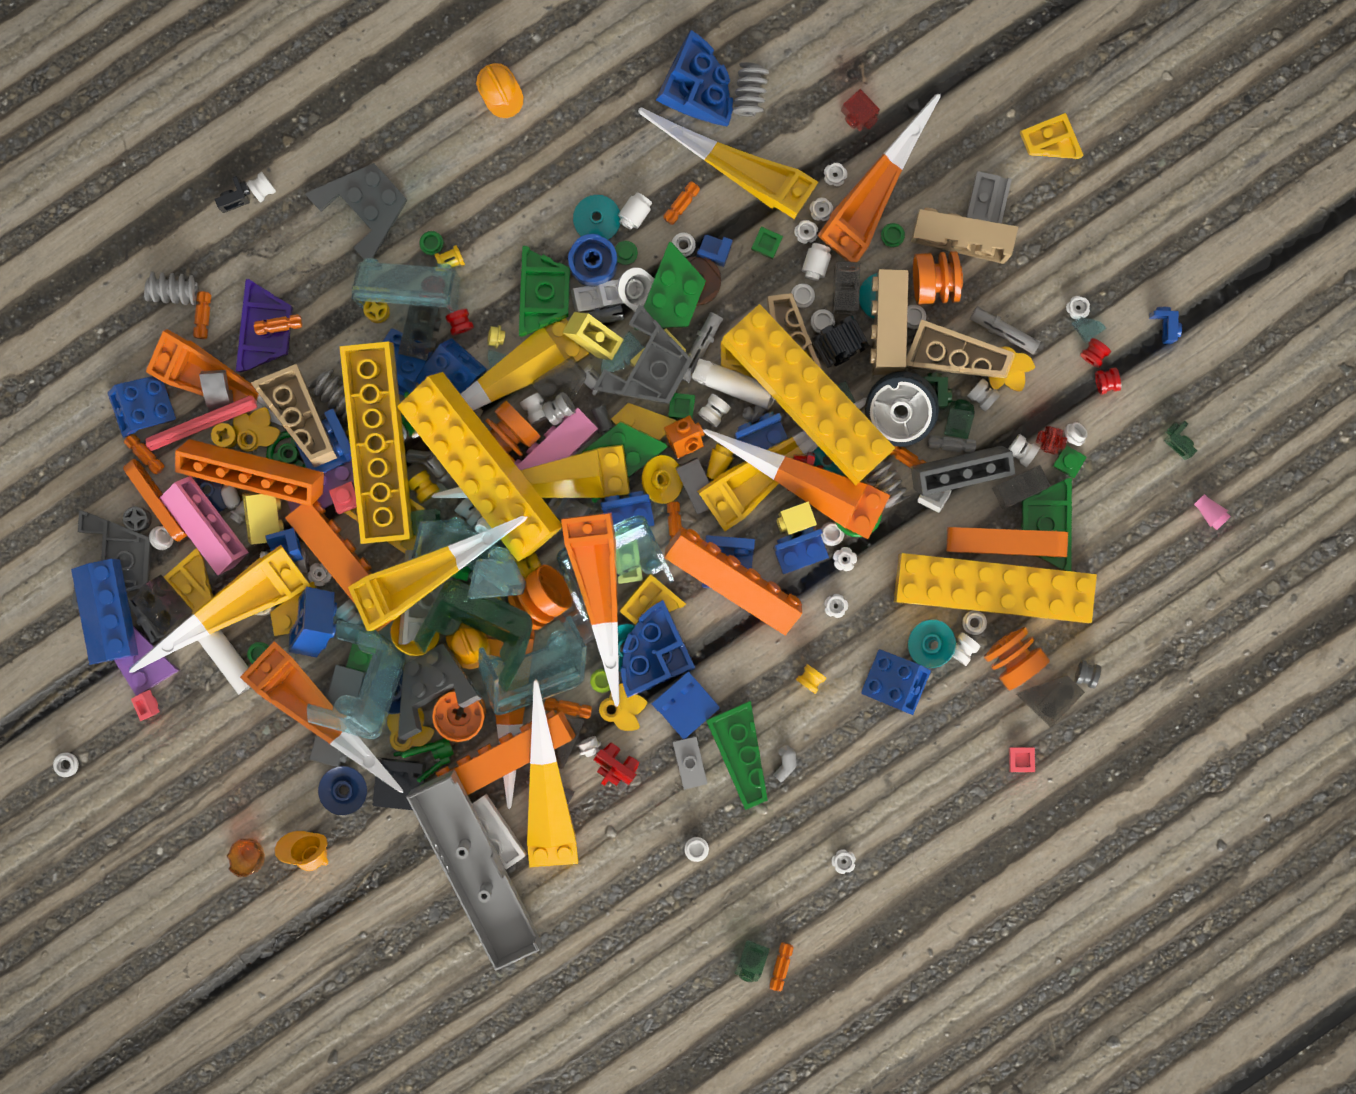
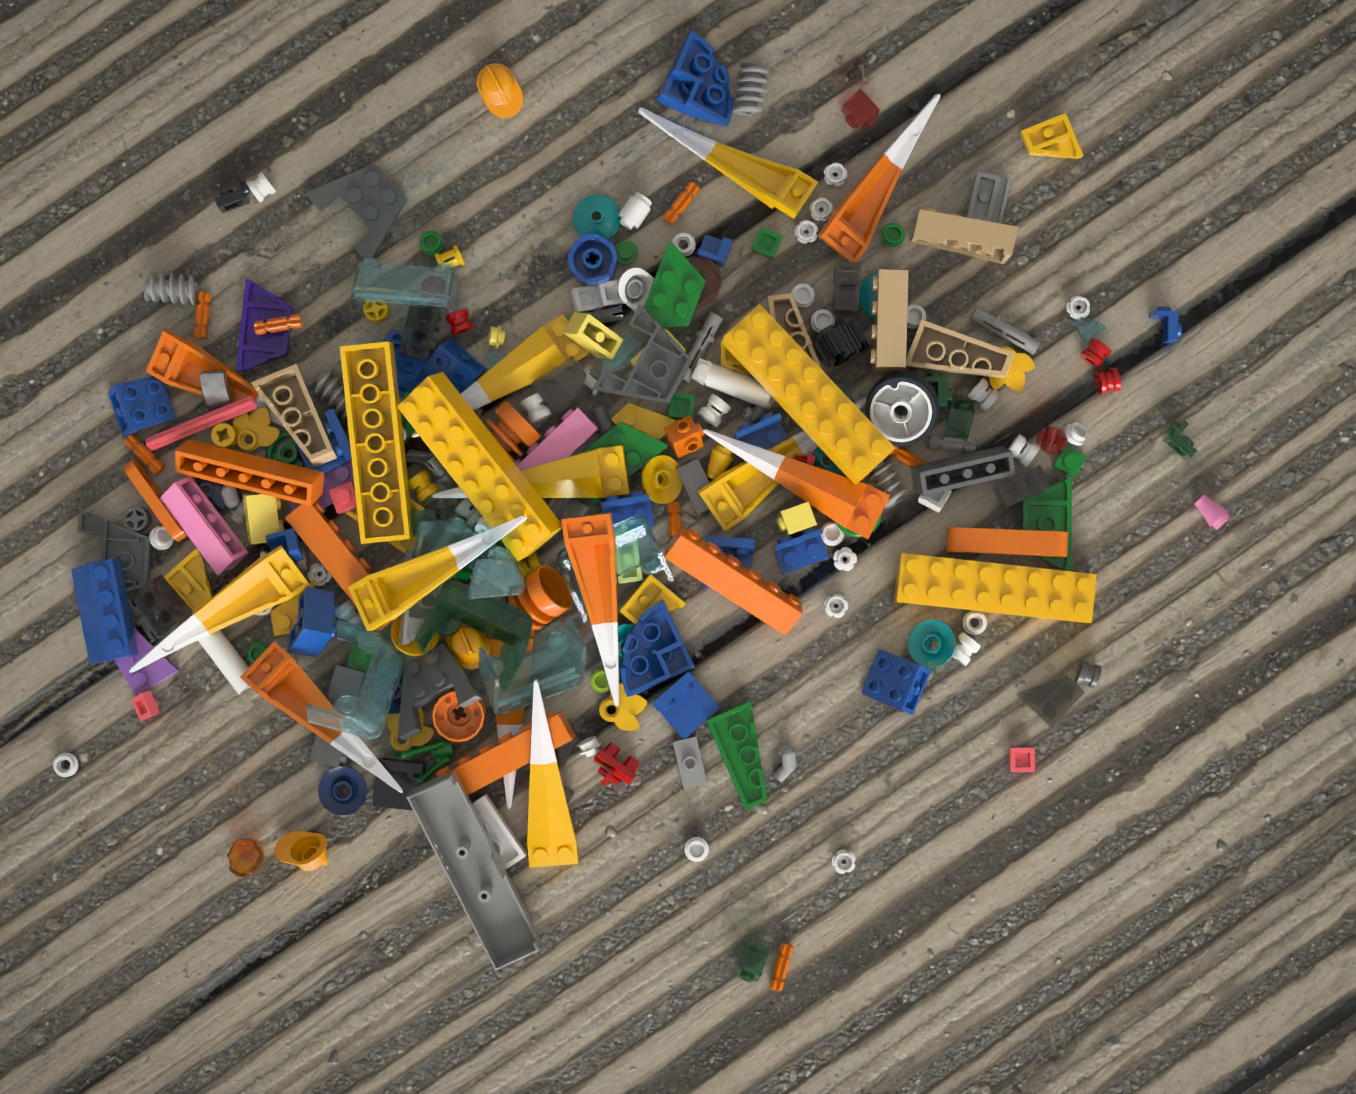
green wing [519,246,570,337] -> none
light grey wheel [542,392,576,426] -> none
orange axle [544,697,592,719] -> none
yellow wheel [796,664,826,694] -> none
white brick [802,243,831,281] -> none
orange wheel [913,251,963,305] -> none
orange wheel [984,627,1050,691] -> none

